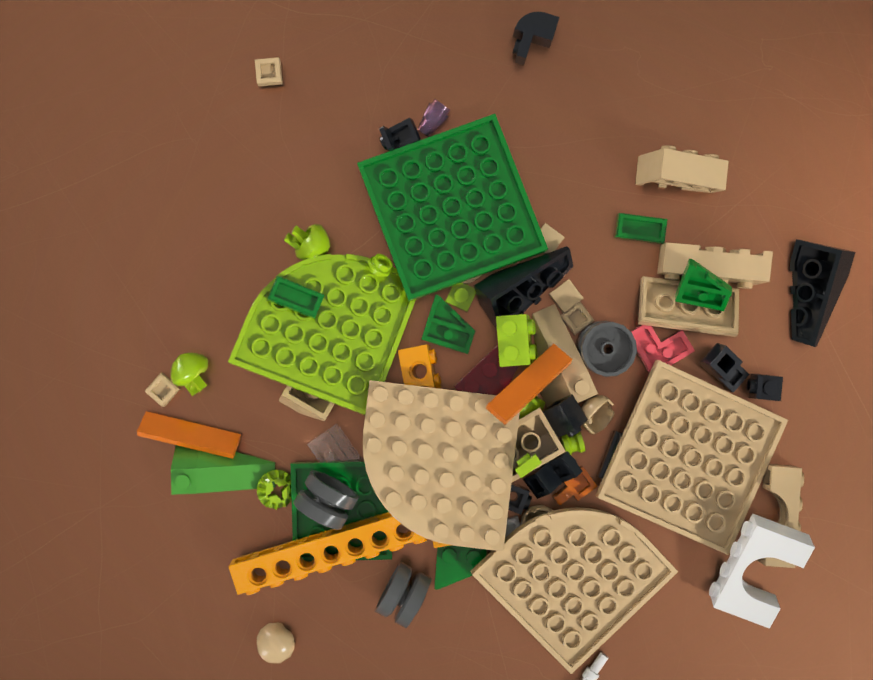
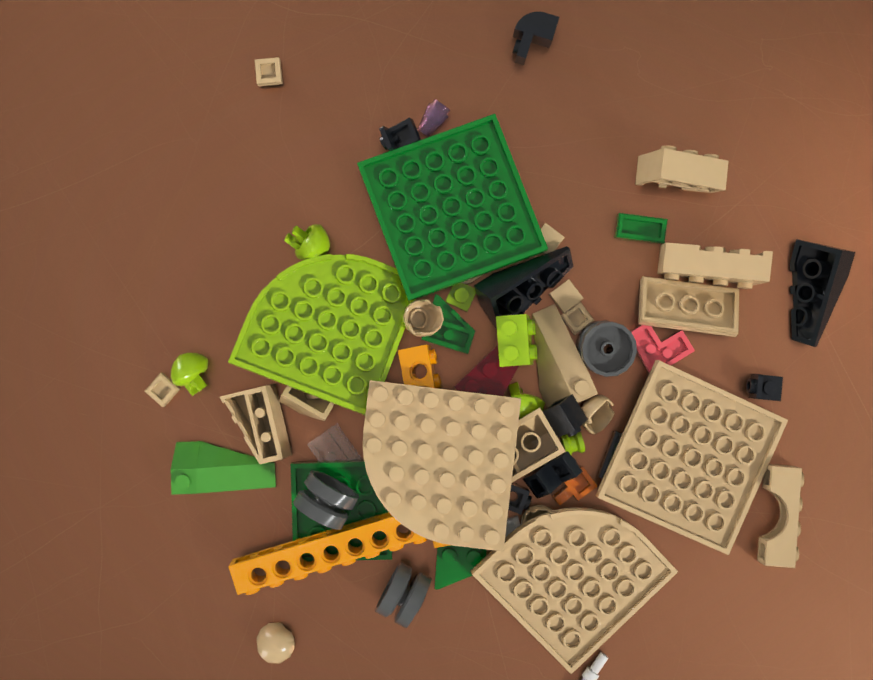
orange tile [137,411,241,459] -> none
lime gear [257,470,292,510] -> none
green tile [267,276,324,319] -> none
lime plate [368,254,393,277] -> none
orange tile [486,344,573,425] -> none
lime plate [515,453,542,478] -> none
green wing [675,259,732,311] -> none
black brick [700,343,750,393] -> none
white arch [709,513,815,629] -> none
none -> tan wedge [219,384,292,464]
none -> tan hair [403,299,444,337]

